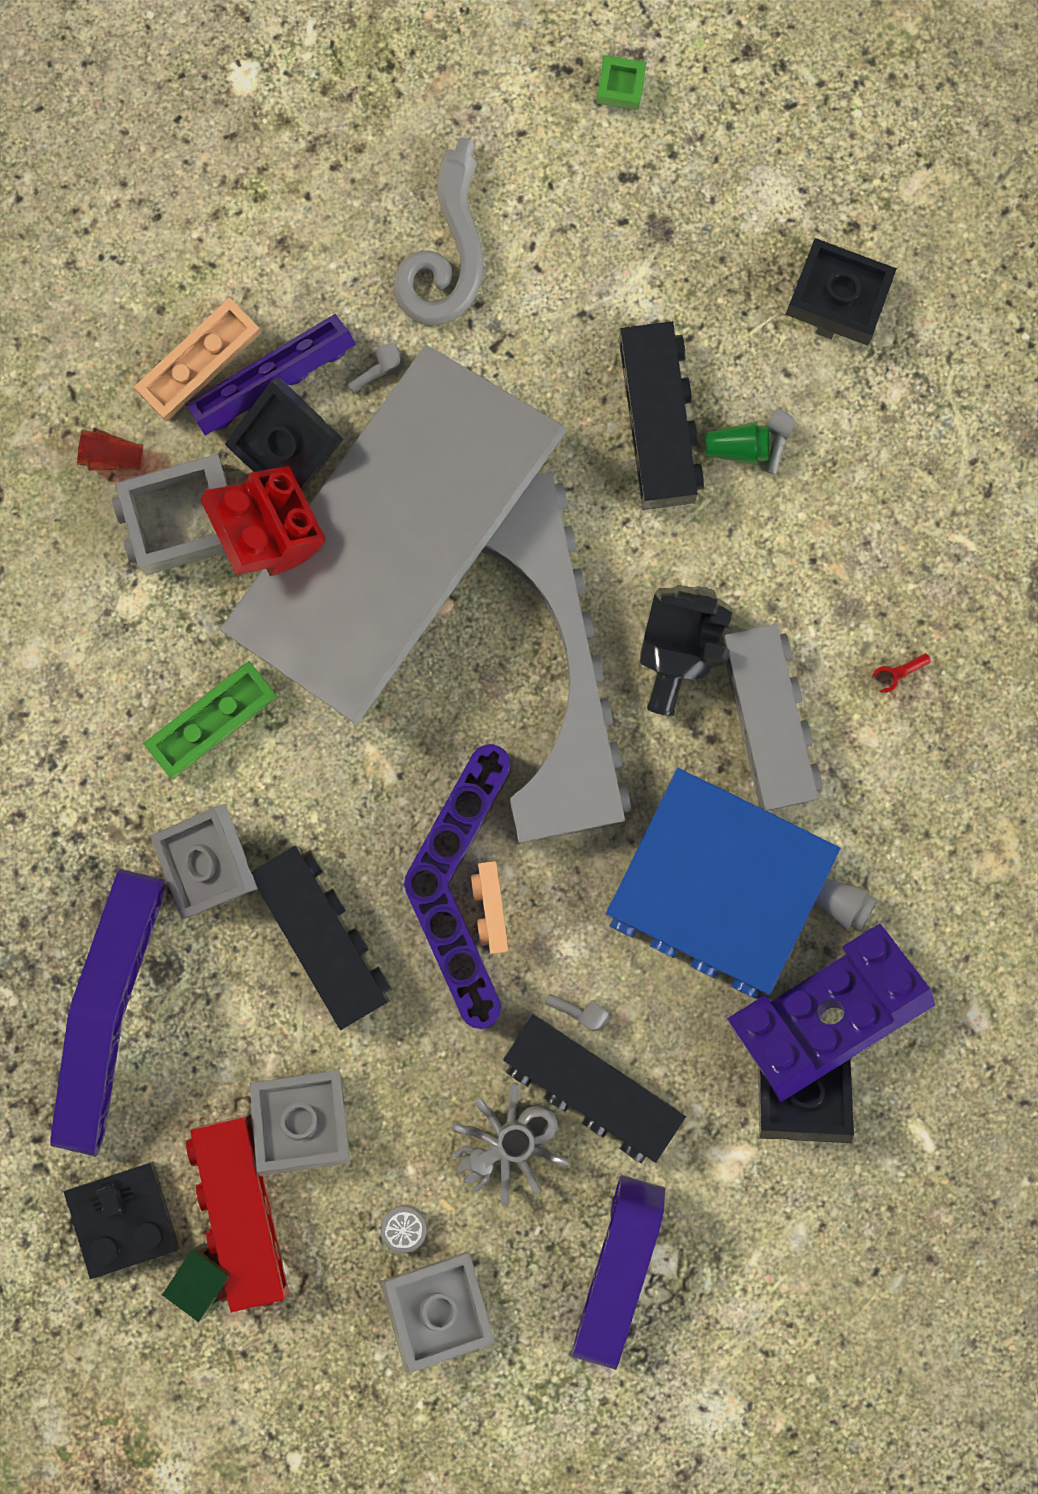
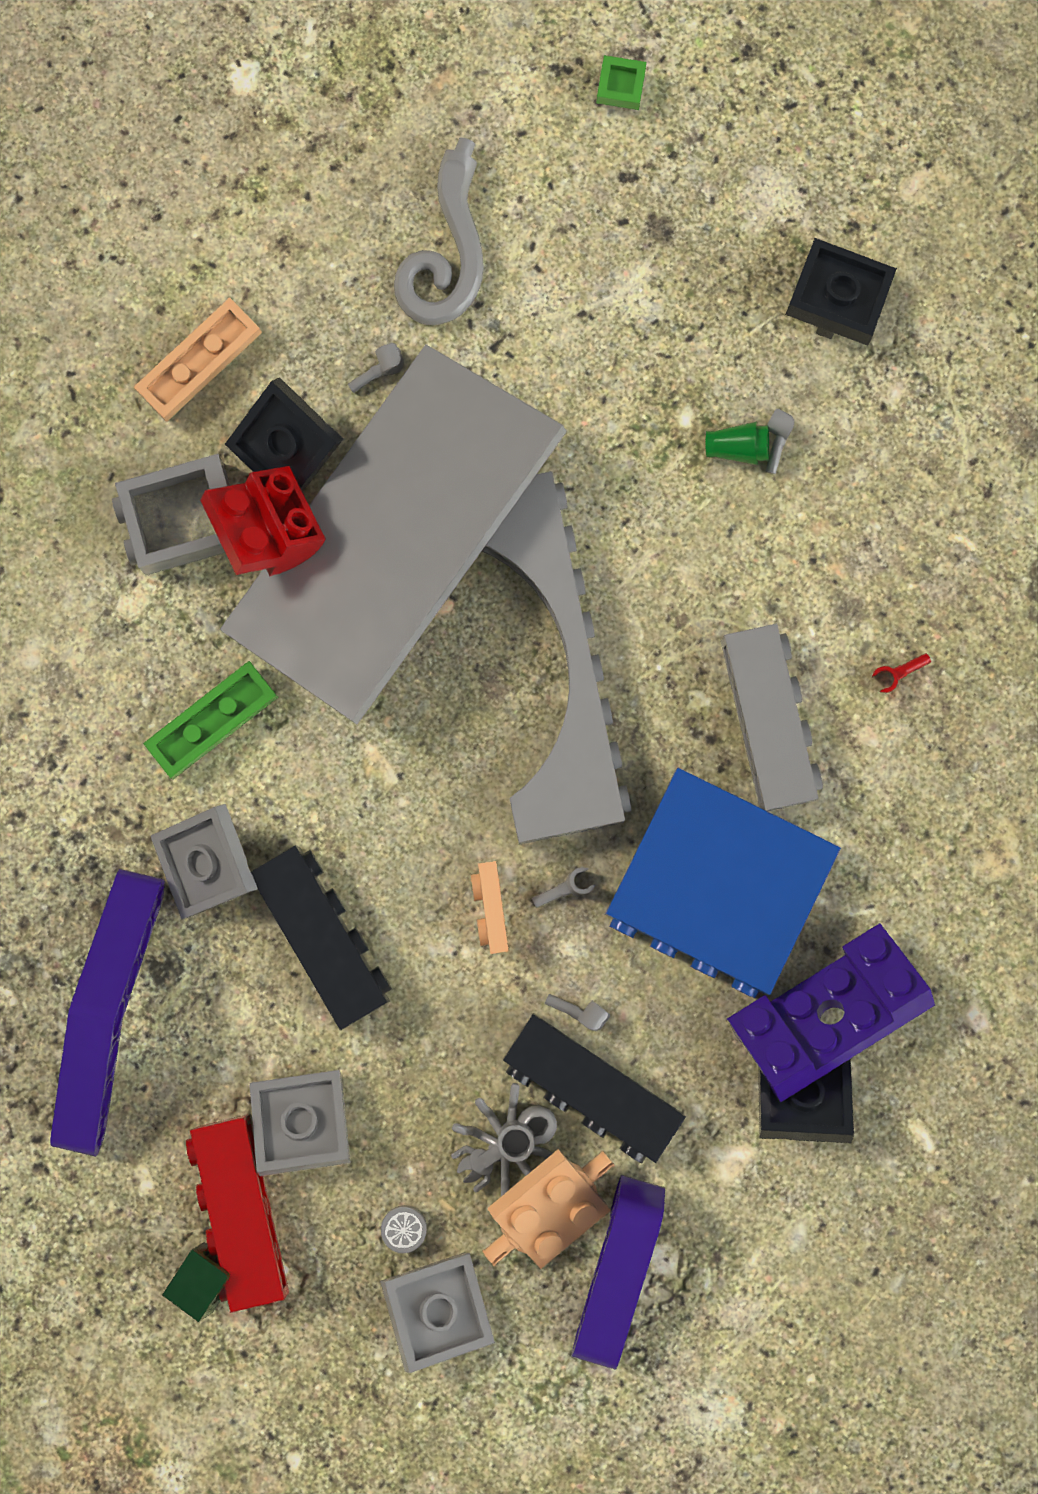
black hinge [63,1161,180,1279] -> none
clear red cone [77,427,144,471] -> none
dark purple plate [186,314,356,435] -> none
dark purple beam [404,744,511,1029] -> none
black brick [618,321,704,510] -> none
black piece [640,585,732,716] -> none
light grey cone [815,879,878,931] -> none
none -> light nougat plate [482,1149,615,1269]
none -> light grey hand [532,867,595,908]

